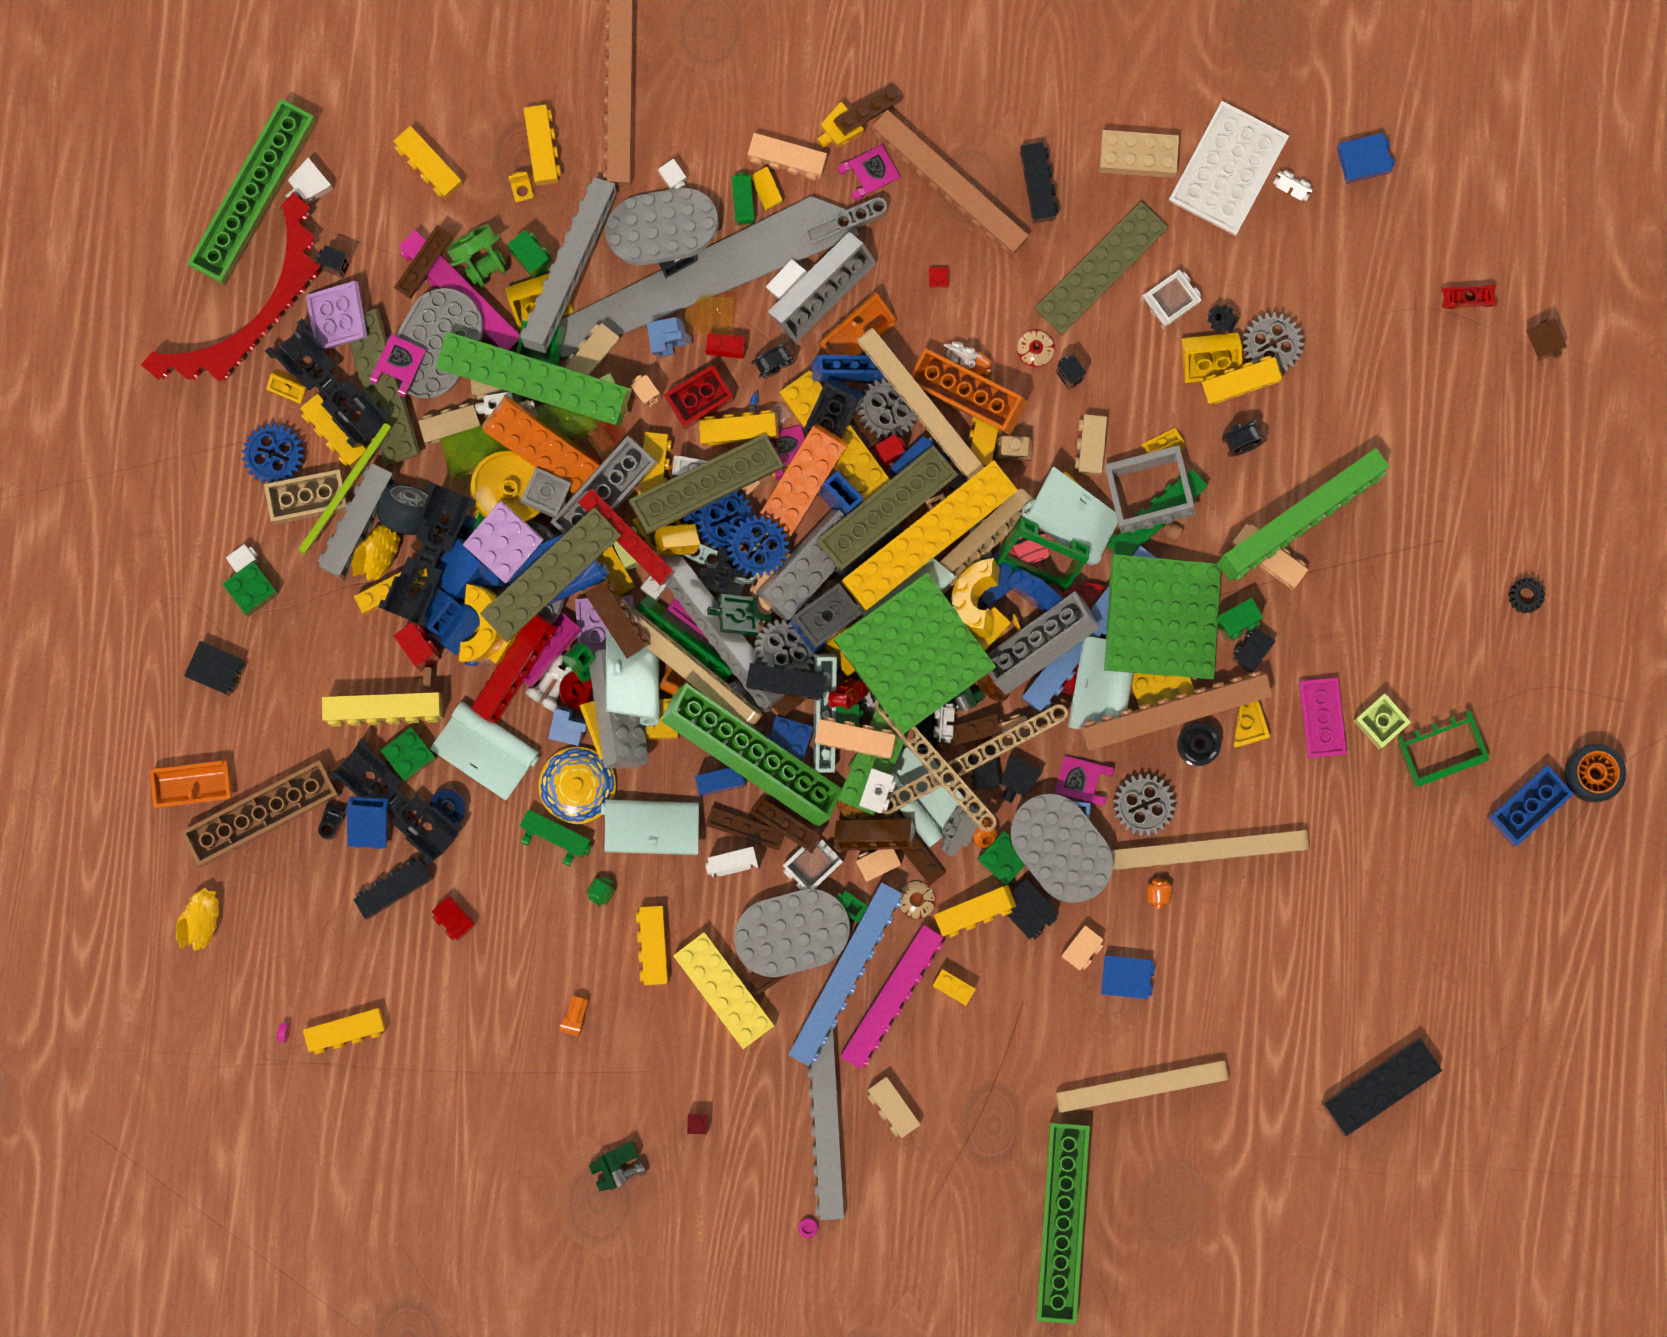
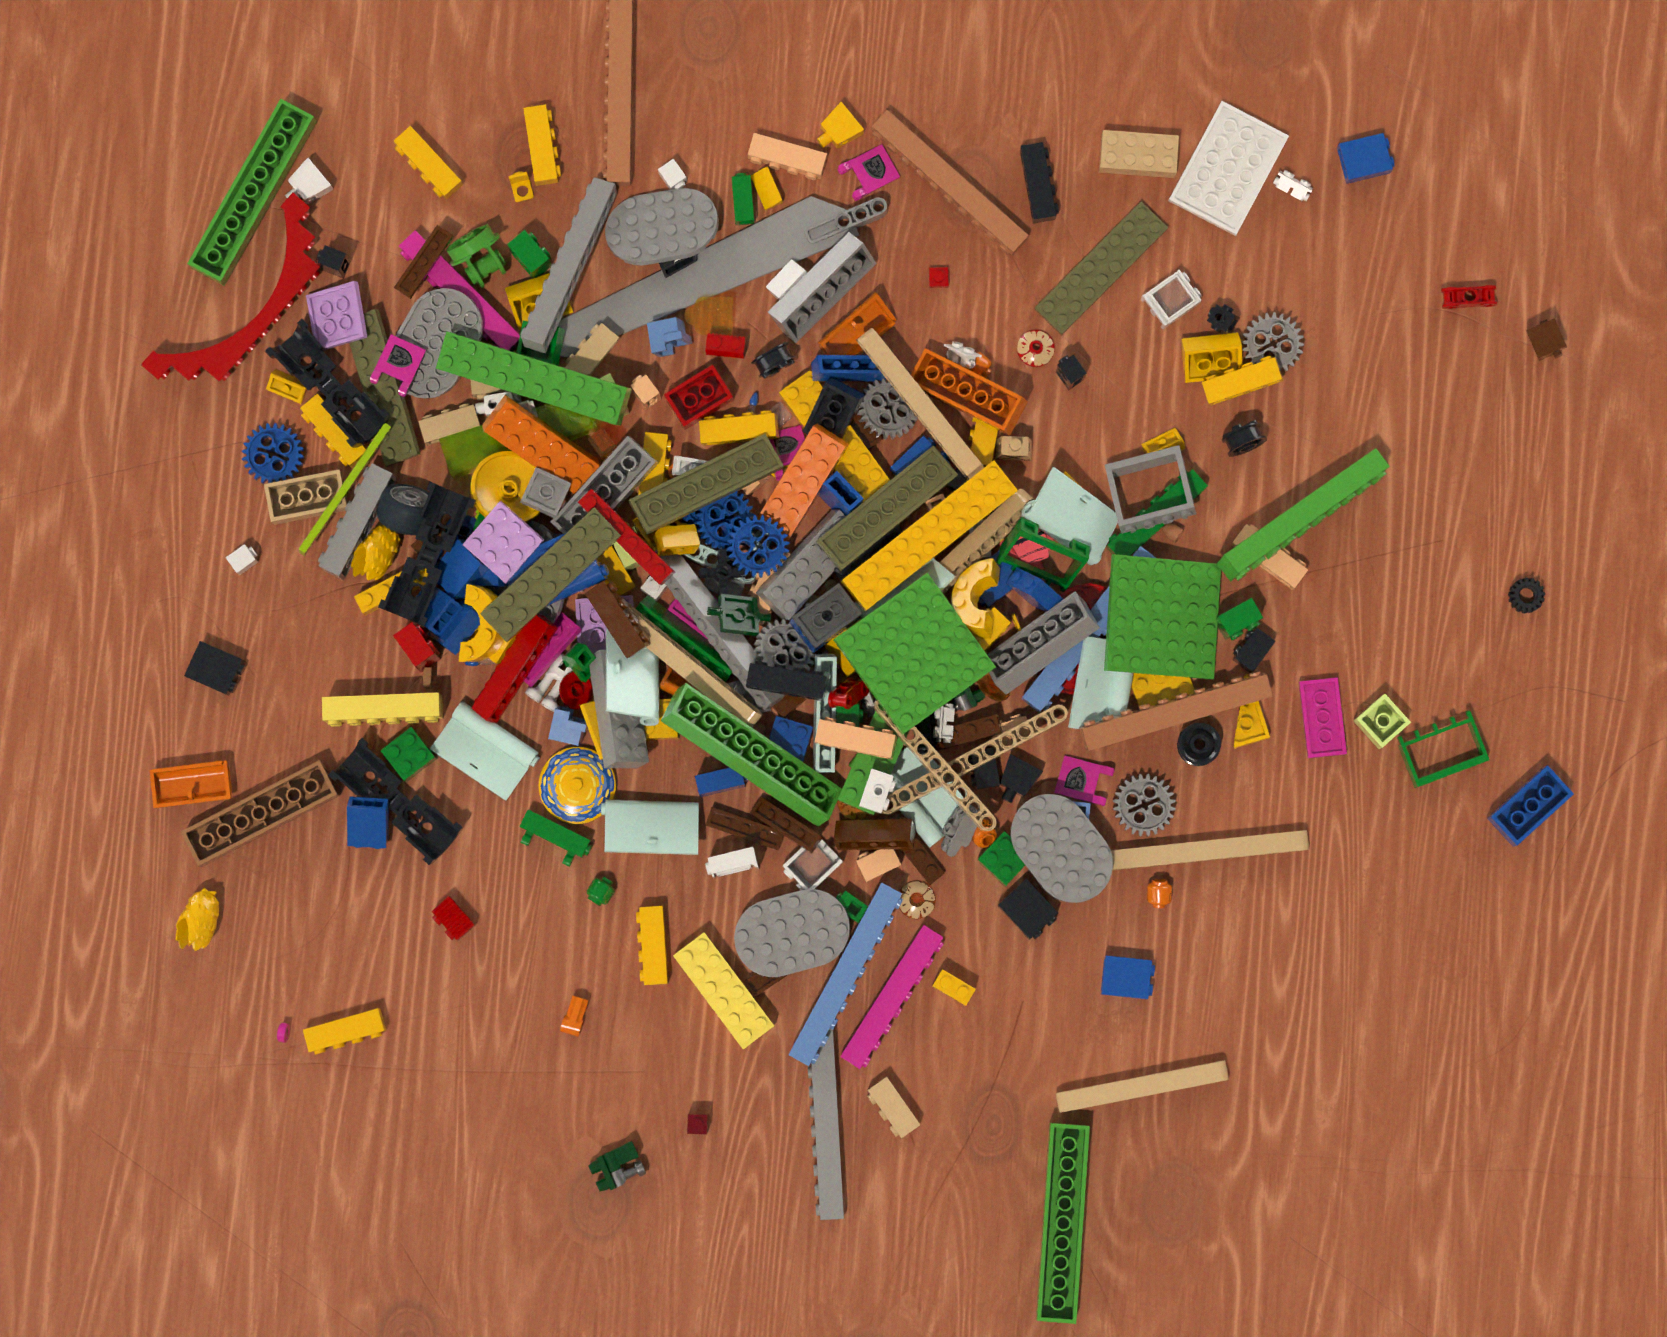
green brick [222,561,279,617] -> none
black piece [318,802,347,841] -> none
black brick [353,858,433,920] -> none
dark blue dish [429,789,466,824] -> none
dark pink tile [798,1218,818,1238] -> none
reddish brown plate [833,83,903,136] -> none
red brick [875,434,906,468] -> none
yellow brick [934,885,1017,938] -> none
light nougat brick [1060,926,1104,971] -> none
tan brick [1075,414,1107,476] -> none
black brick [1321,1038,1442,1136] -> none
wheel [1565,744,1626,803] -> none

